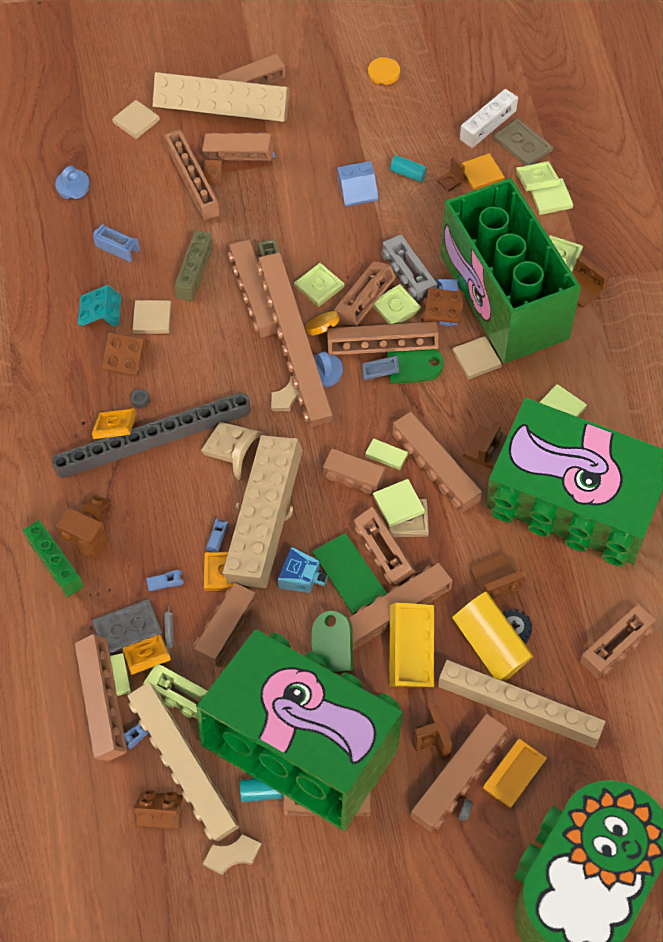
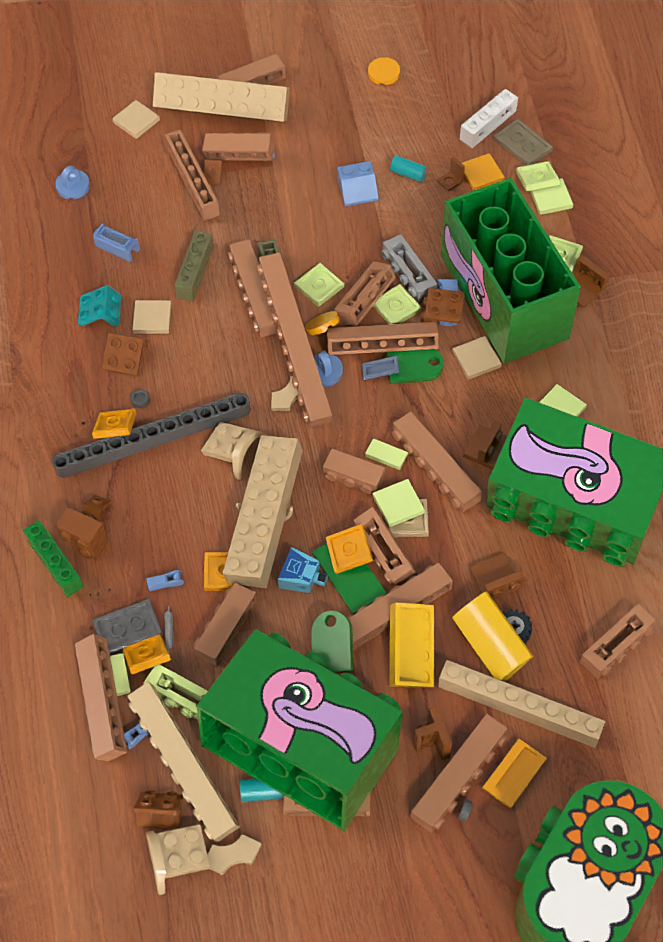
medium blue bar [206,518,229,552] -> none
none -> tan piece [146,825,210,895]
none -> light orange tile [326,524,373,574]

